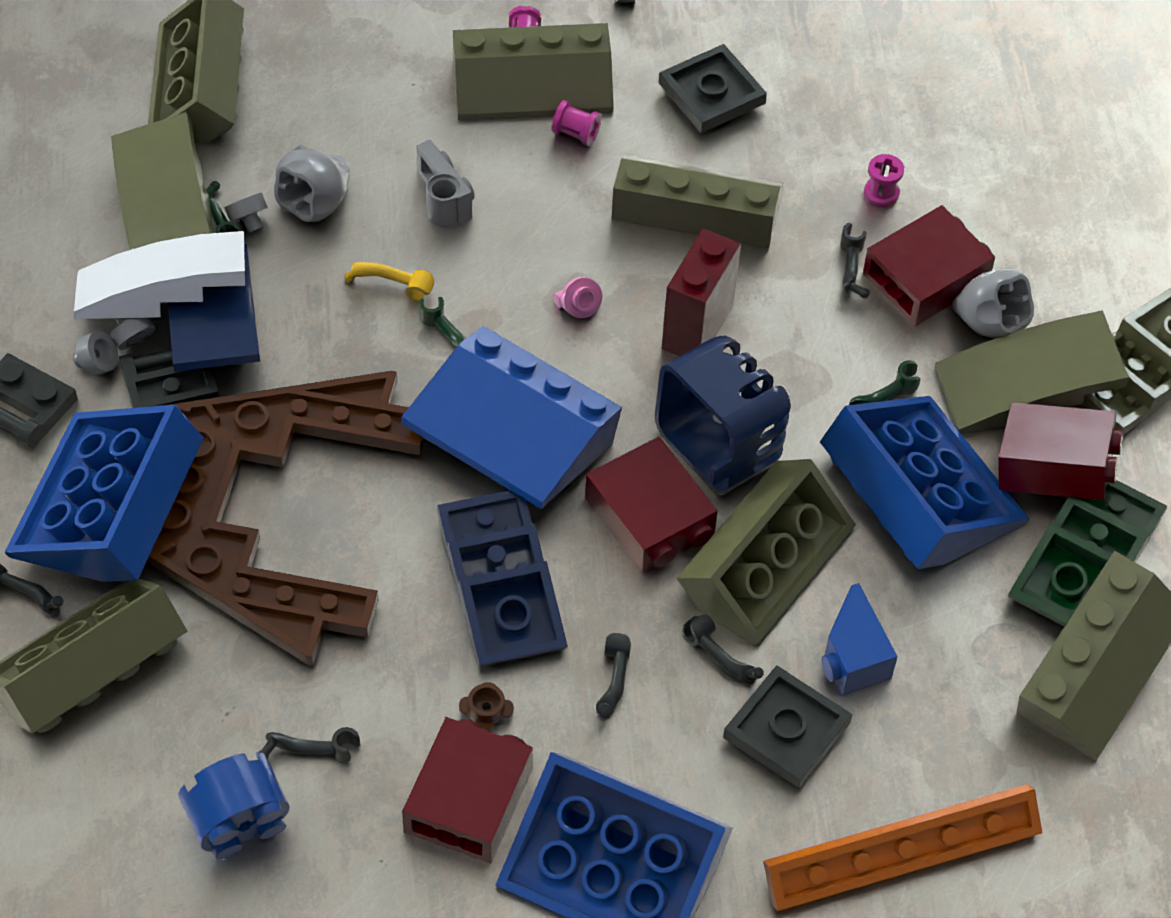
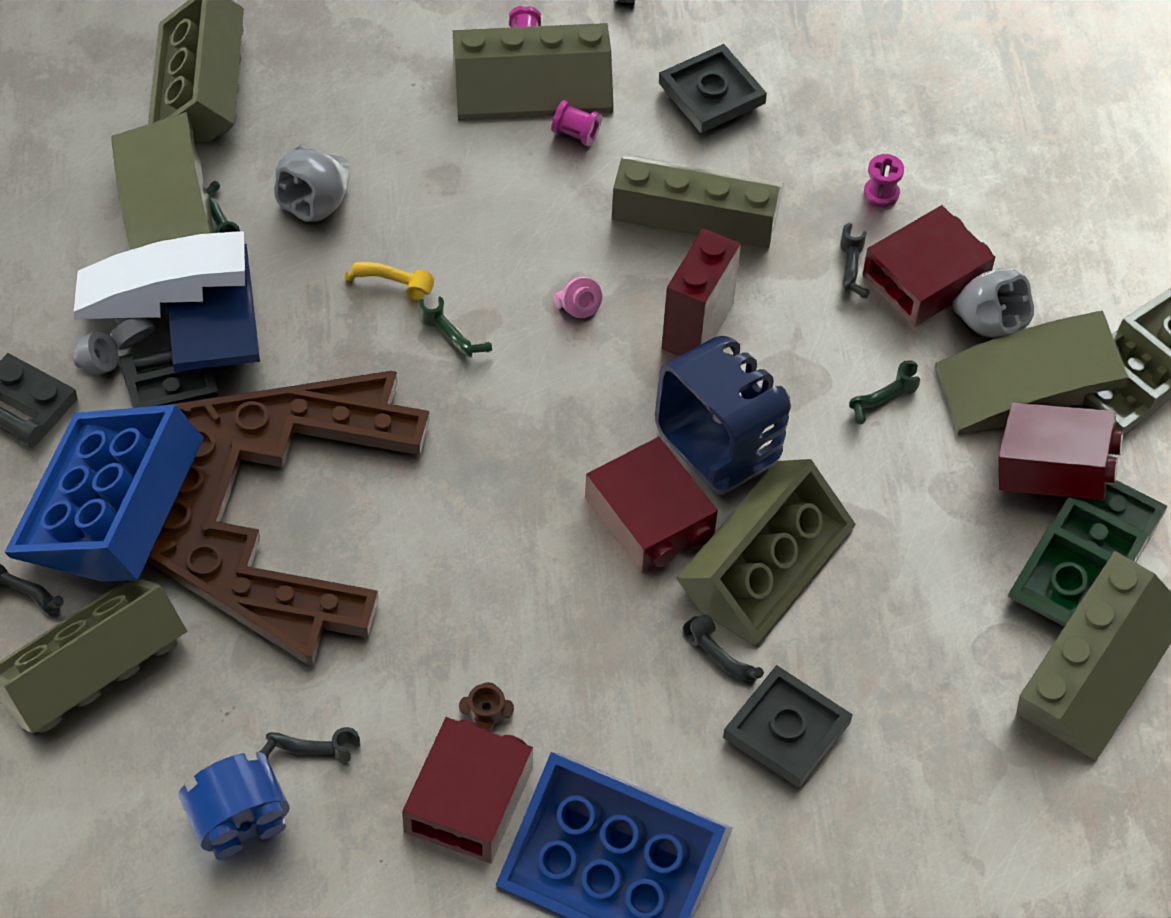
light grey tile [224,192,268,233] -> none
blue slope [400,326,622,509] -> none
light grey plate [416,139,475,227] -> none
dark blue slope [437,490,568,667] -> none
pearl dark grey piece [596,633,631,716] -> none
orange plate [763,784,1043,911] -> none
blue slope [820,396,1030,569] -> none
blue slope [821,583,898,696] -> none

